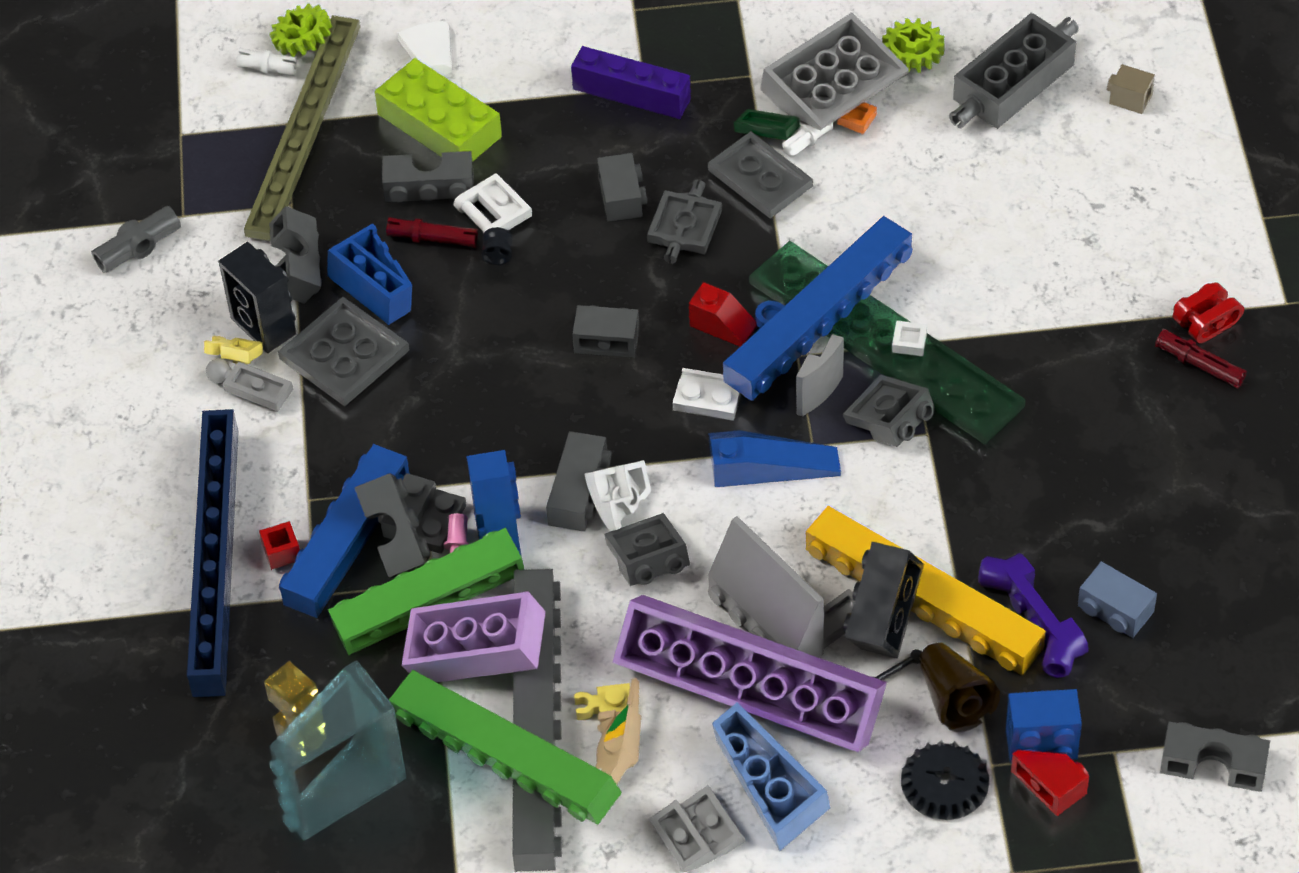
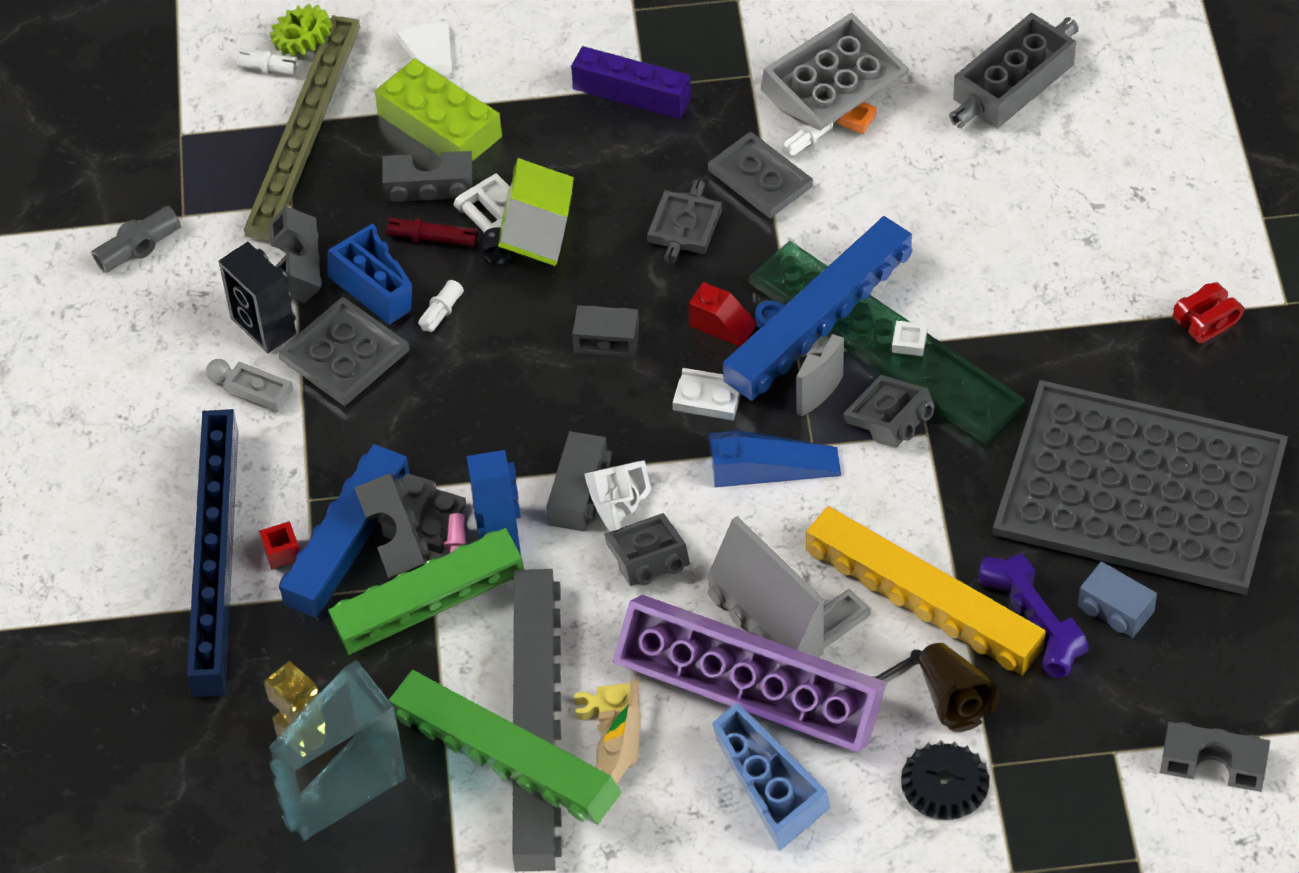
light yellow plate [204,336,263,364] -> none
lavender brick [402,592,546,682] -> none
dark grey brick [597,153,647,222] -> none
light grey slope [649,785,746,873] -> none
dark green tile [734,109,800,140] -> none
black brick [843,542,924,659] -> none
lime gear [882,18,945,73] -> none
blue brick [1006,689,1082,764] -> none
red slope [1011,750,1089,816] -> none
dark tan brick [1107,64,1155,114] -> none
dark red pin [1155,329,1247,389] -> none
none -> white axle [418,280,464,332]
none -> slope [498,158,574,266]
none -> dark grey plate [992,380,1288,595]

